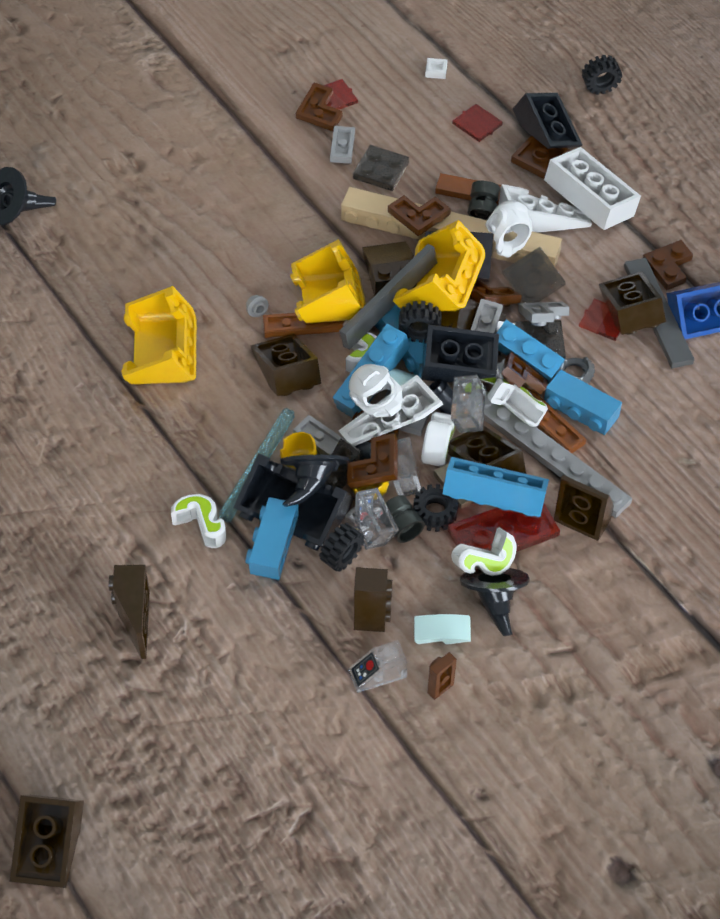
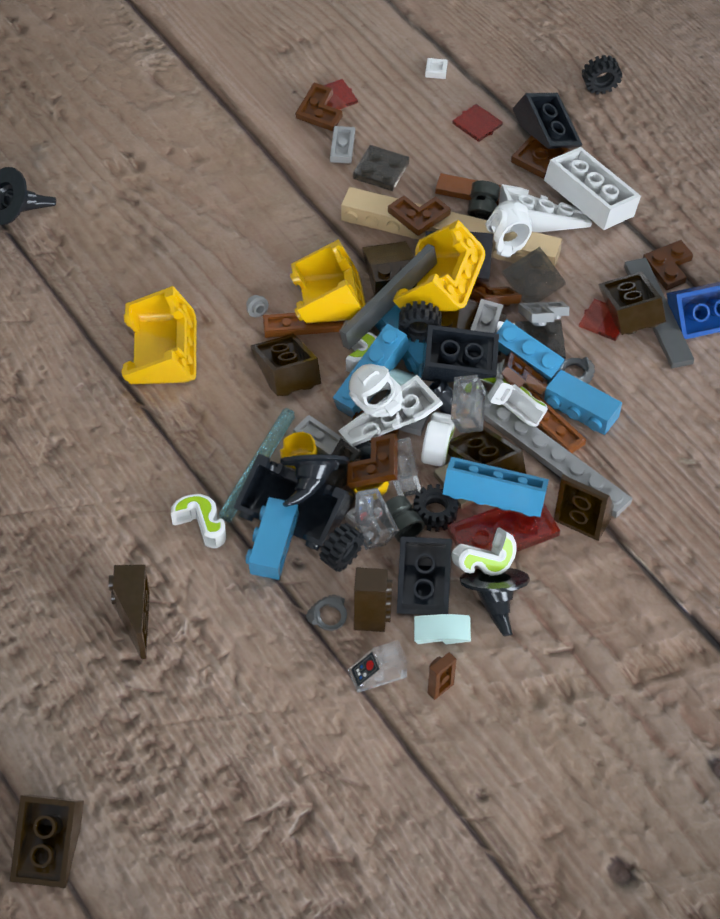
none -> dark grey piece [306,595,347,631]
none -> black slope [397,536,453,615]

